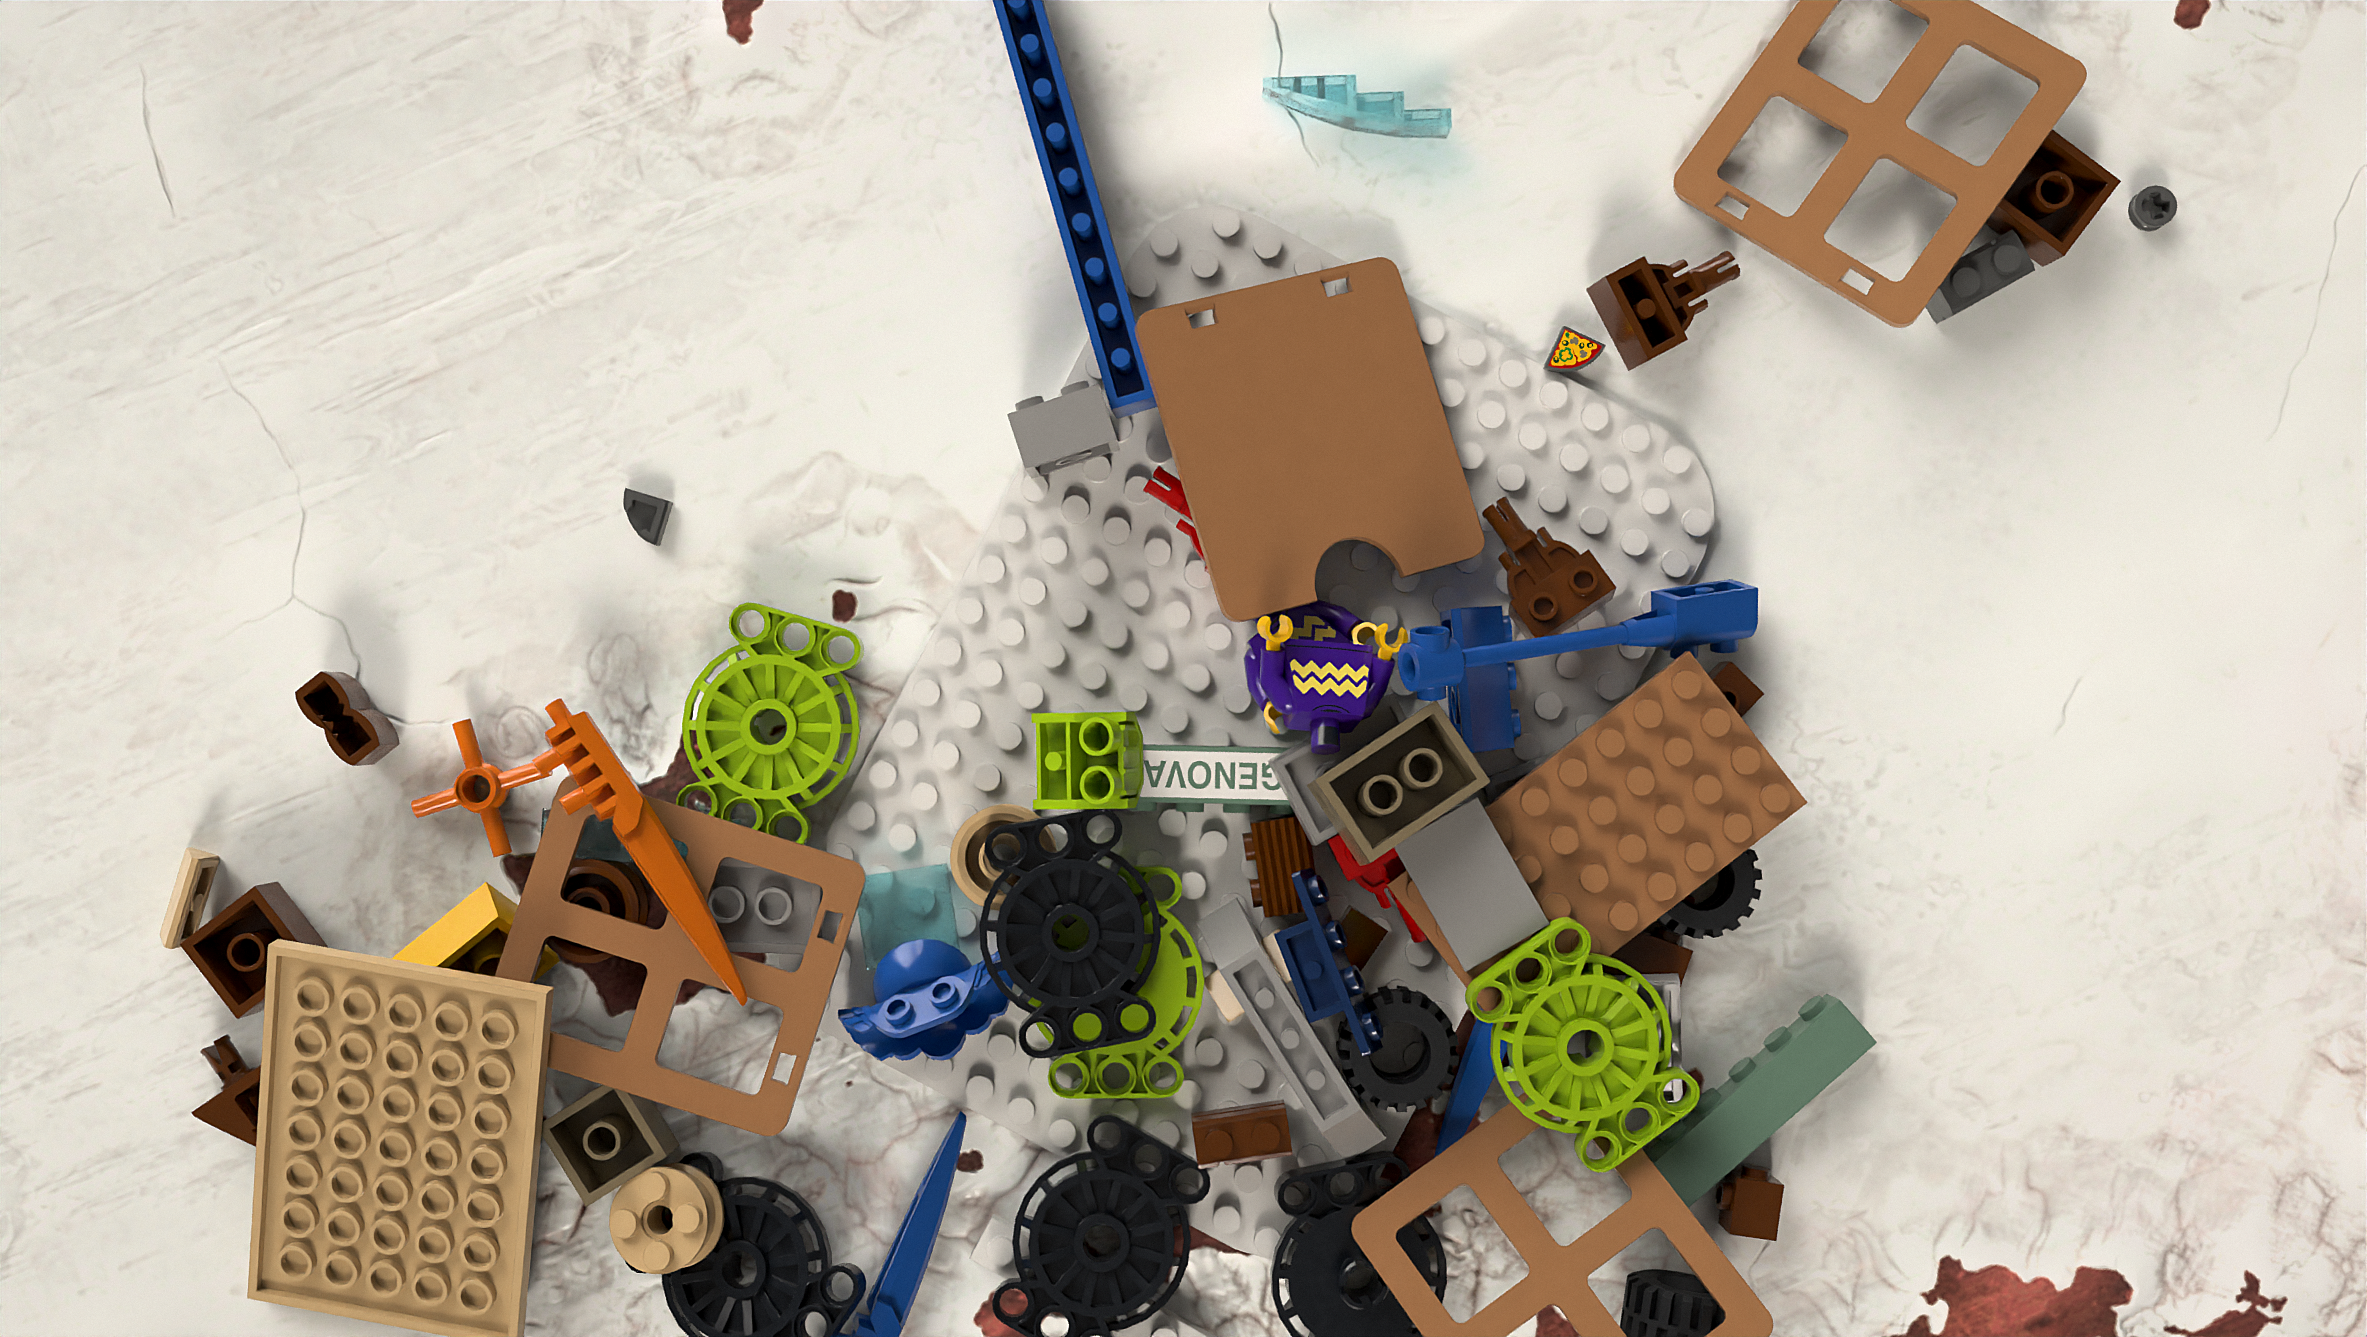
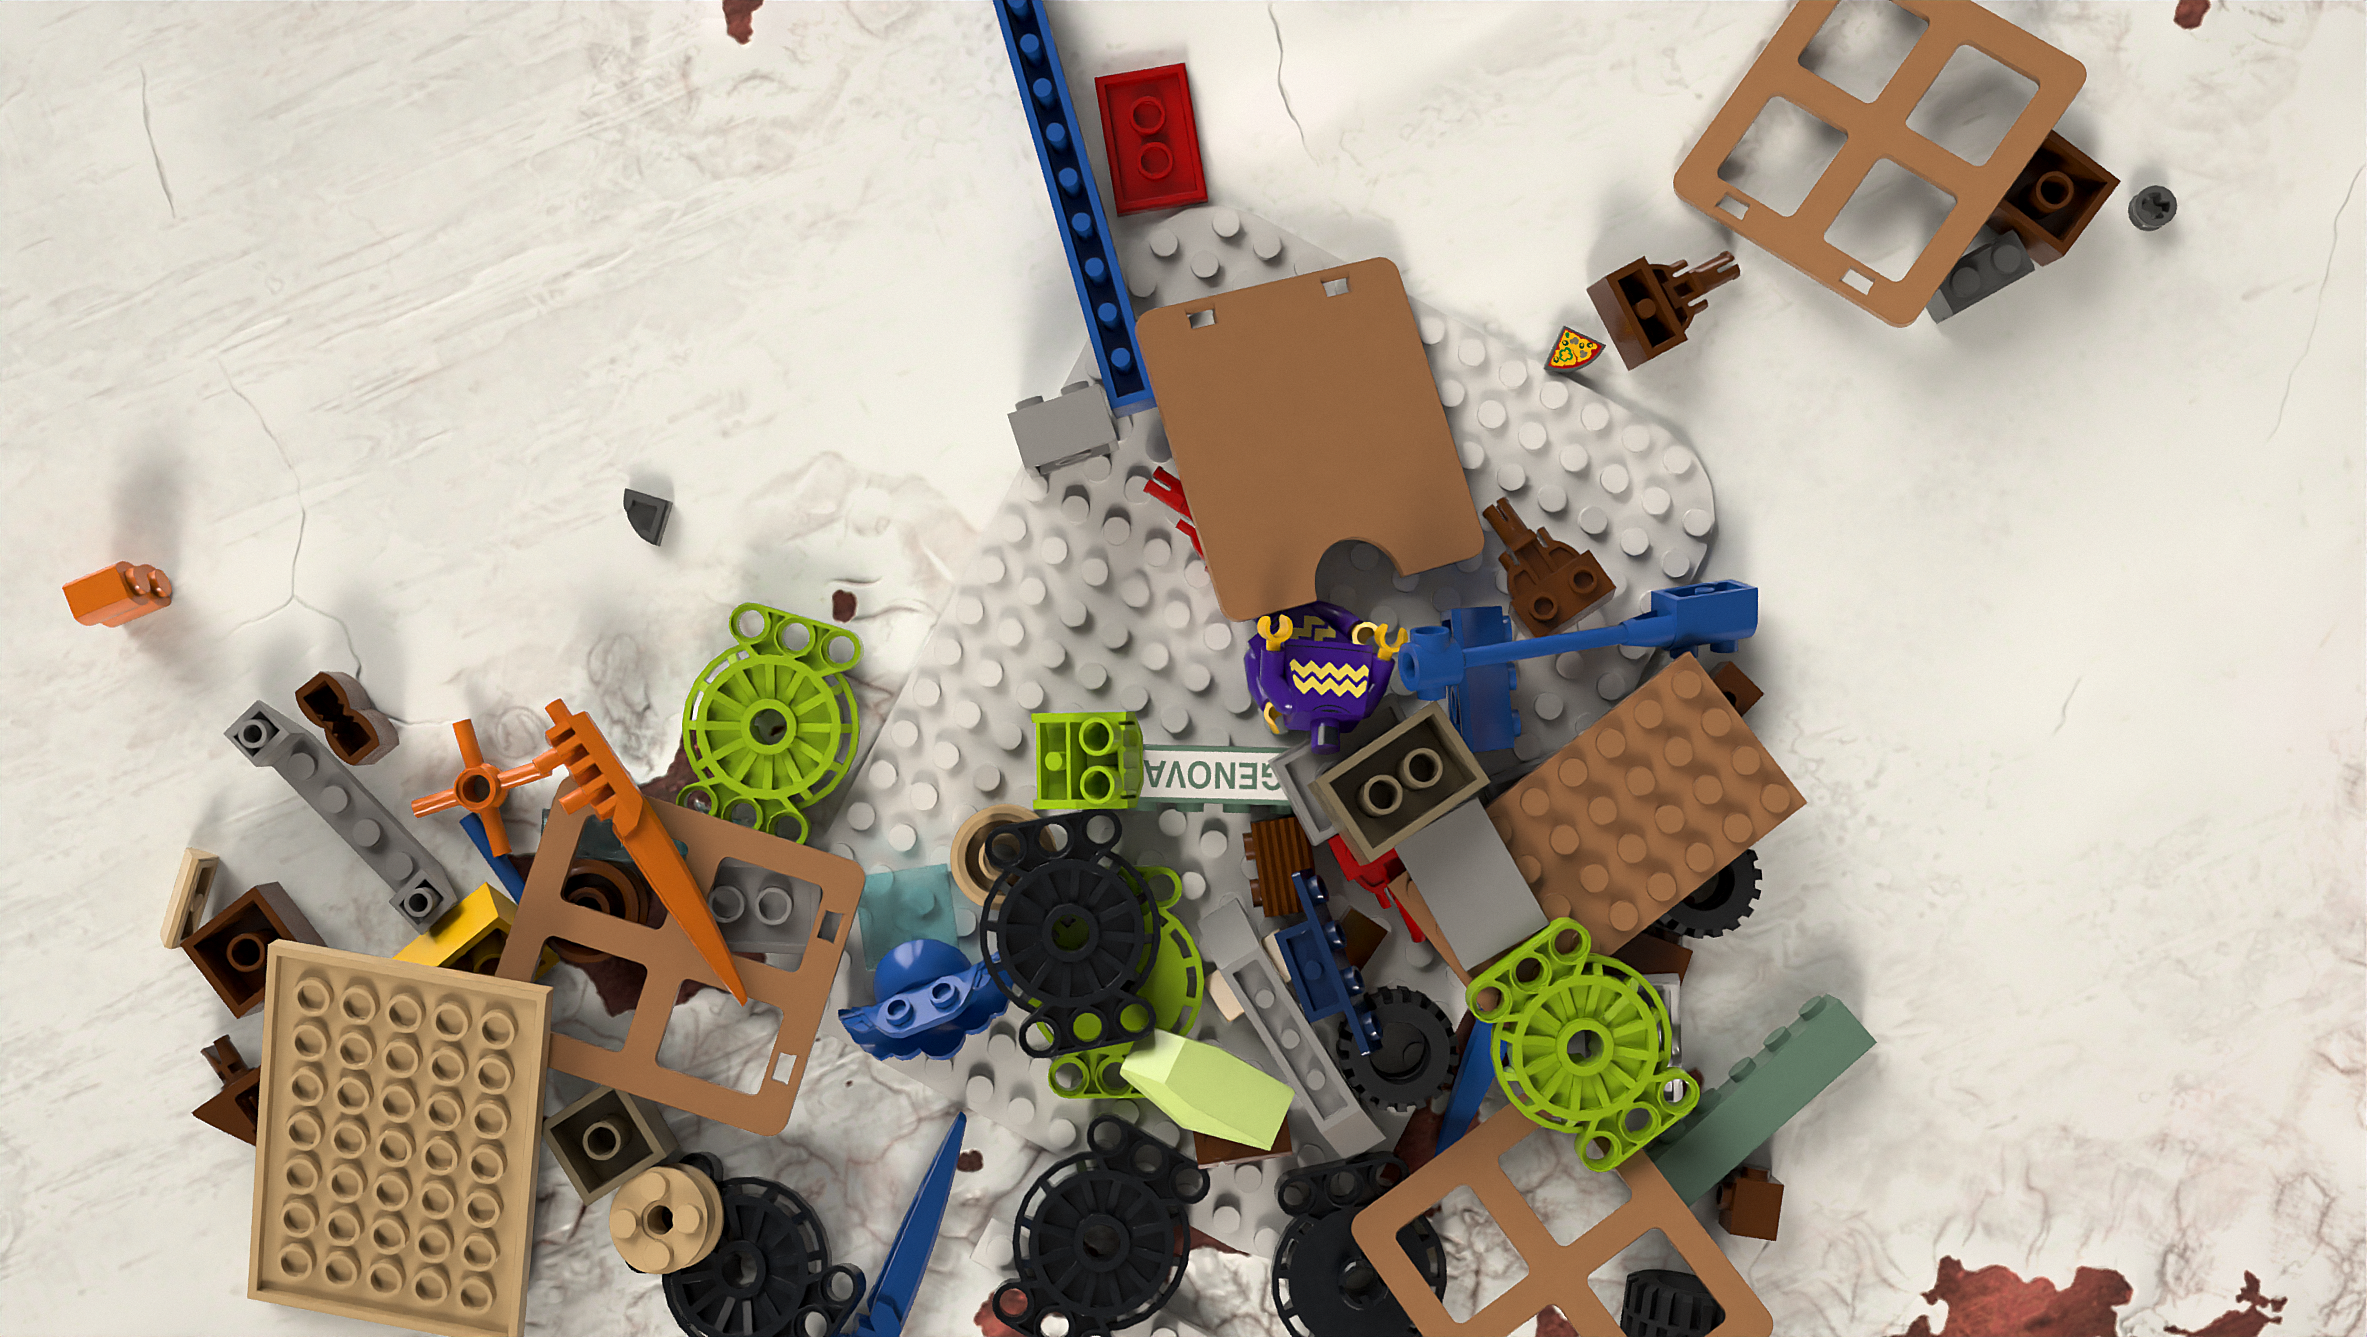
clear light blue slope [1261,74,1452,139] -> none
none -> orange brick [62,561,172,628]
none -> light grey slope [223,700,458,935]
none -> blue bar [459,812,526,905]
none -> red tile [1094,63,1208,217]
none -> yellowish green piece [1119,1024,1295,1151]

